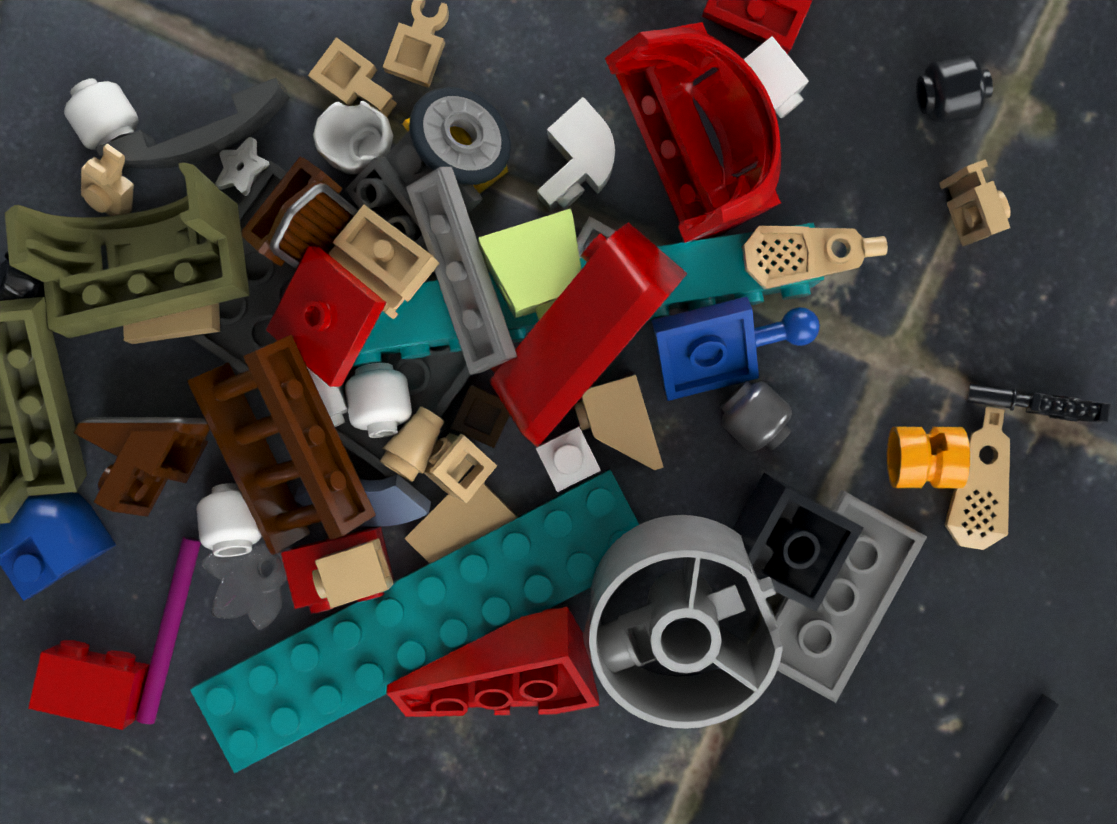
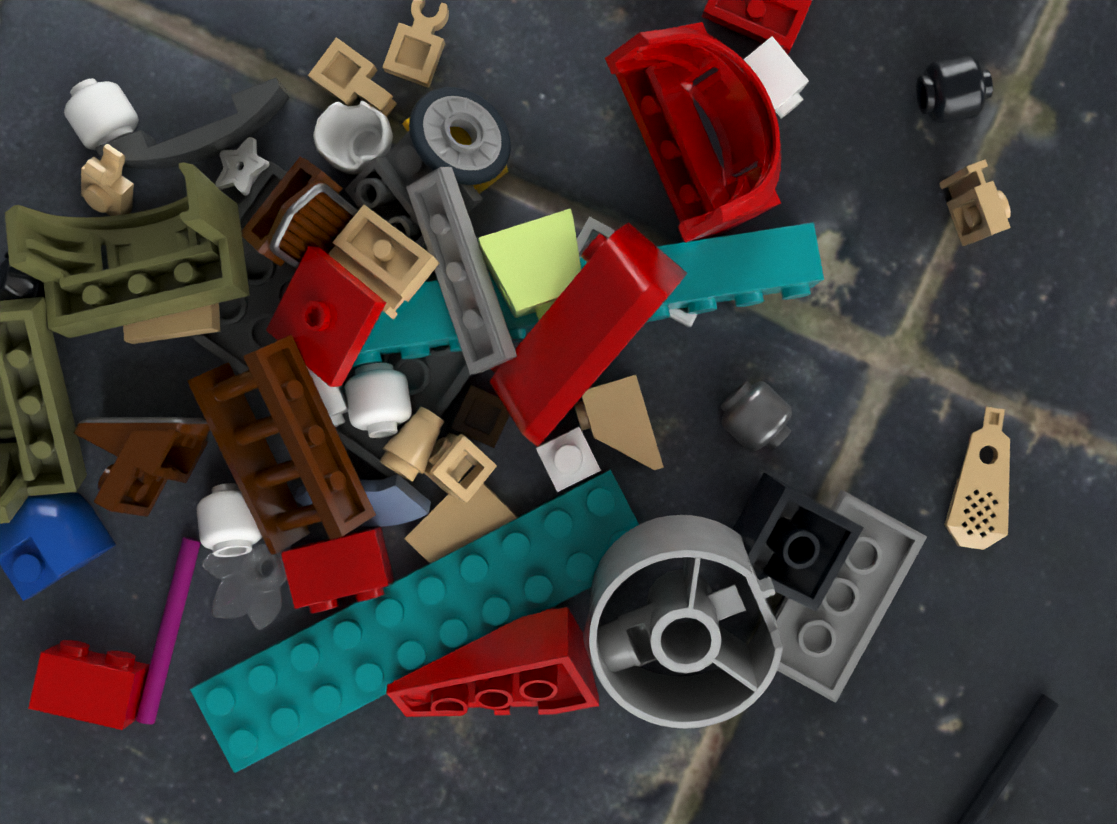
tan brick [312,538,394,608] -> none
white brick [537,97,615,212] -> none
blue plate [652,297,820,401] -> none
tan piece [742,226,888,290] -> none
light orange wheel [887,427,970,488] -> none
black piece [967,384,1111,424] -> none

